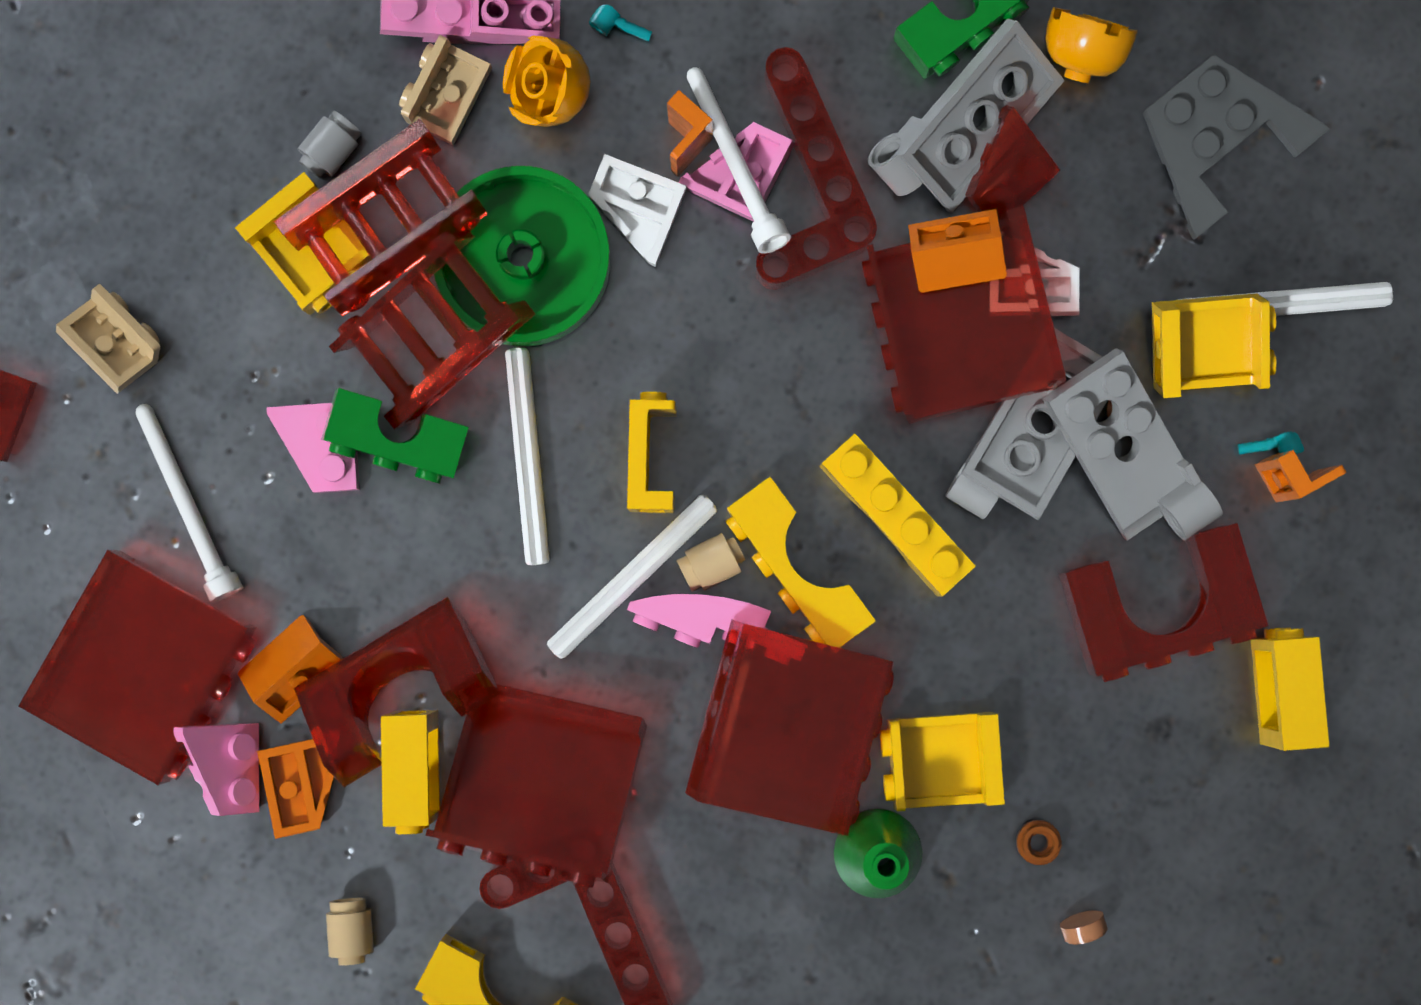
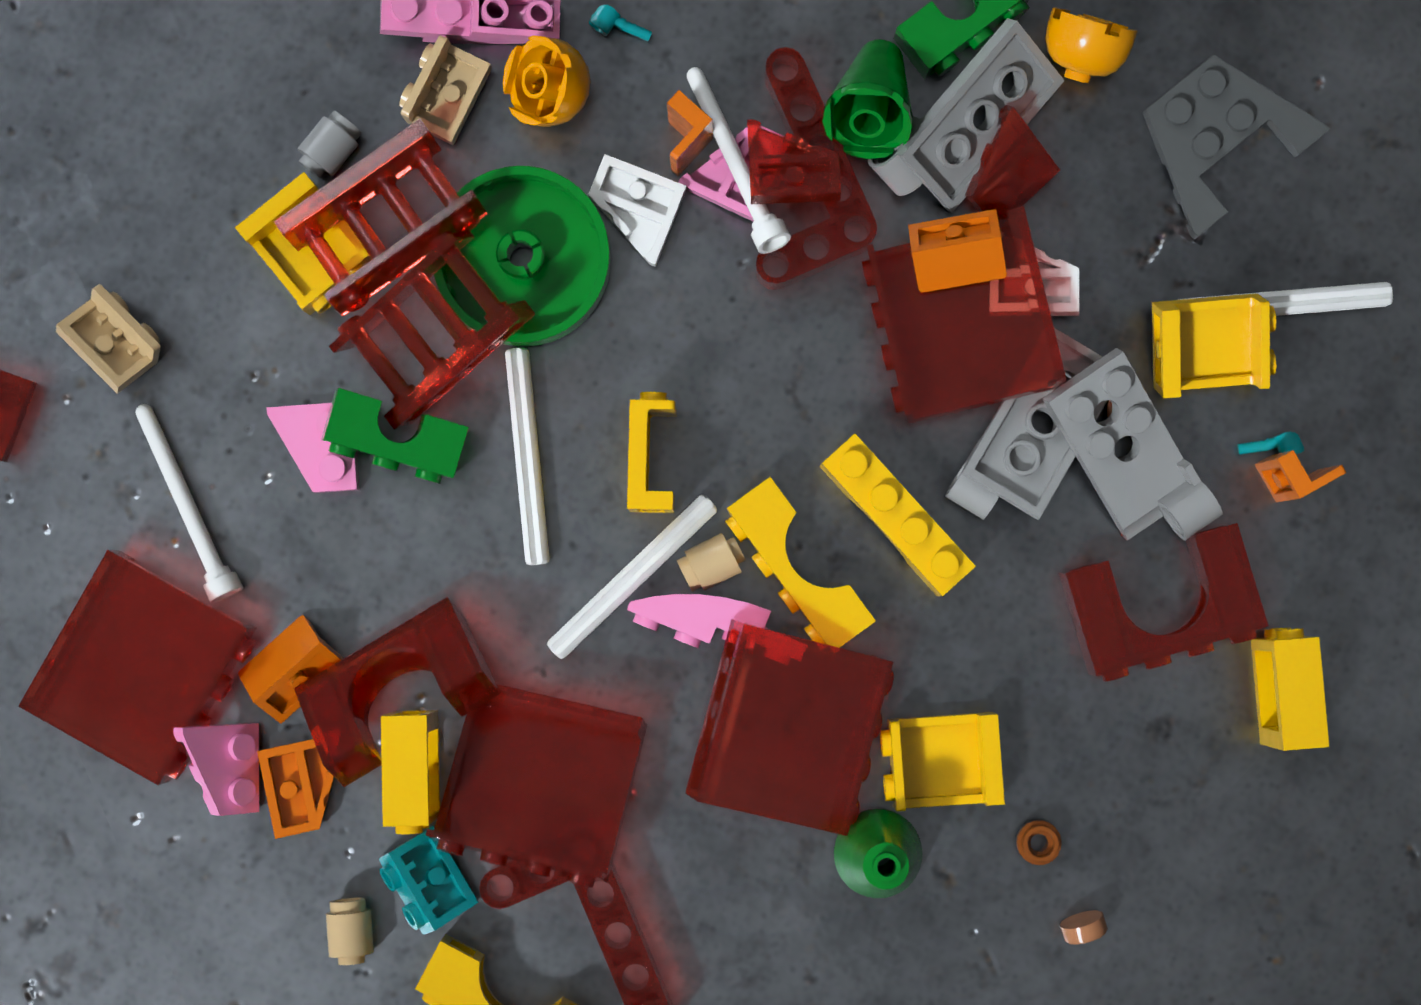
none -> teal bracket [379,826,479,935]
none -> clear red wing [747,119,841,204]
none -> green cone [822,39,913,159]

